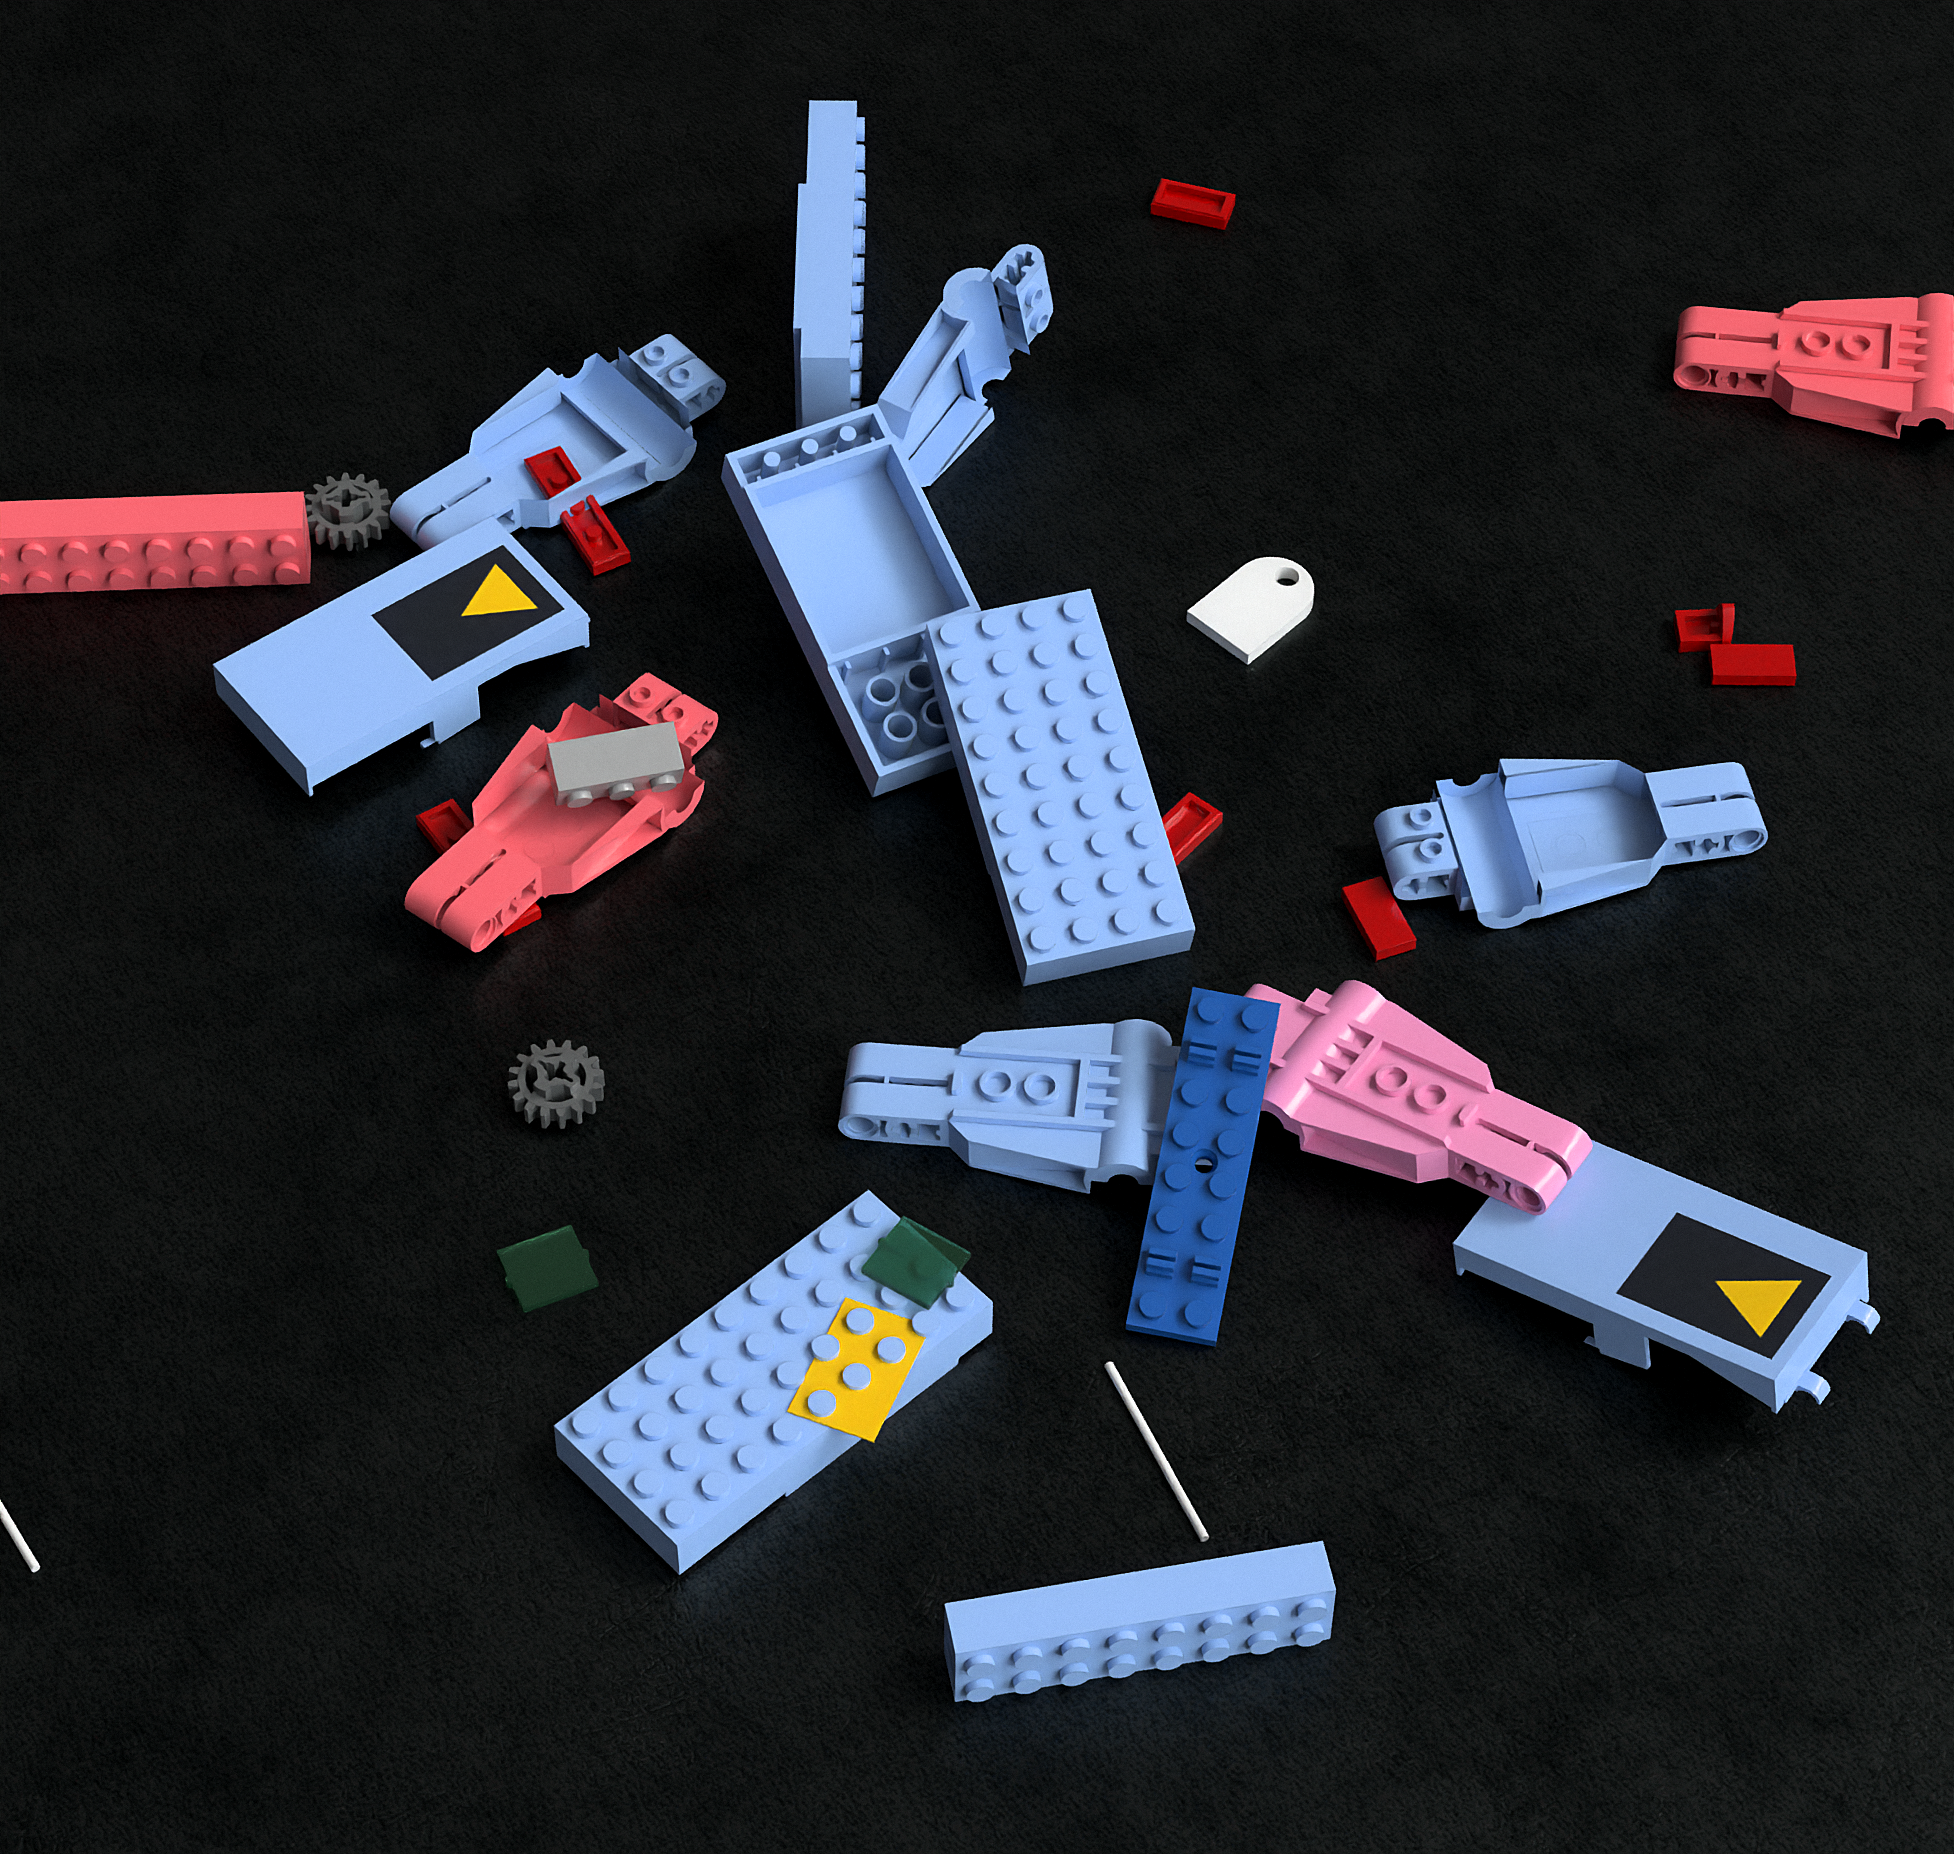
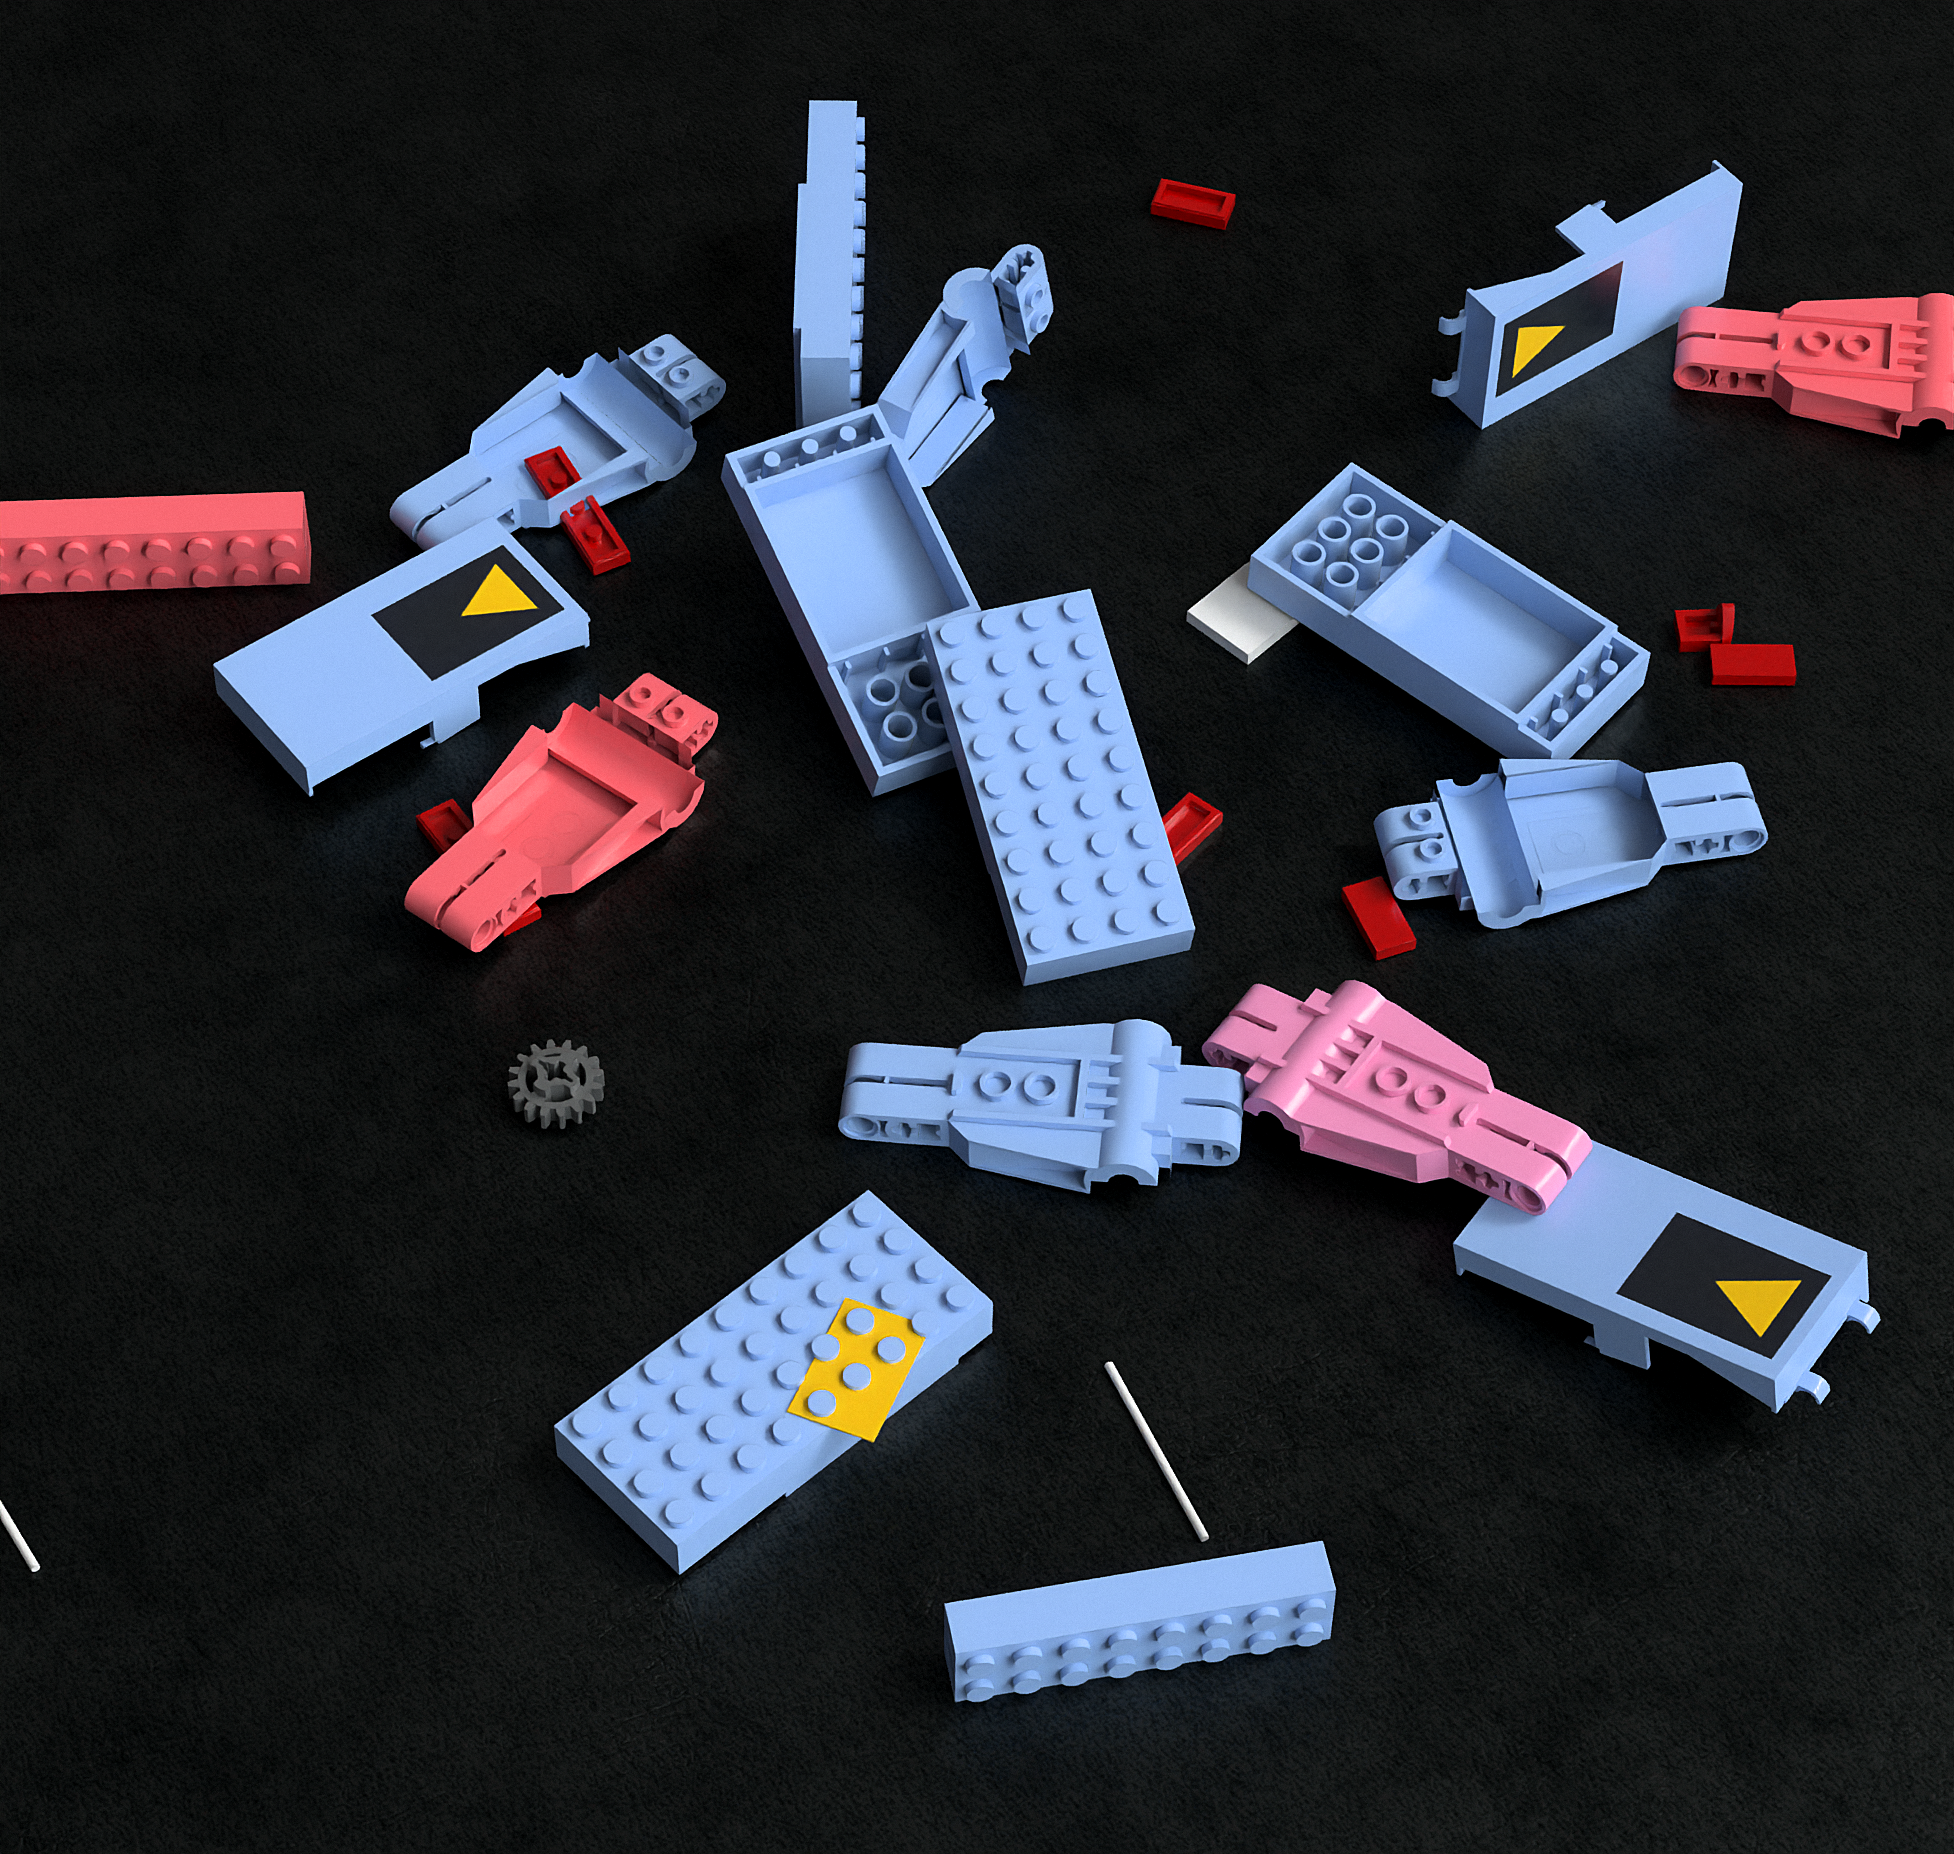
dark grey gear [304,473,391,551] -> none
clear green piece [497,1225,598,1313] -> none
light grey brick [545,721,685,808] -> none
clear green piece [861,1216,971,1310] -> none
blue piece [1125,987,1281,1347] -> none
none -> light blue piece [1247,463,1651,760]
none -> light blue piece [1431,160,1743,429]

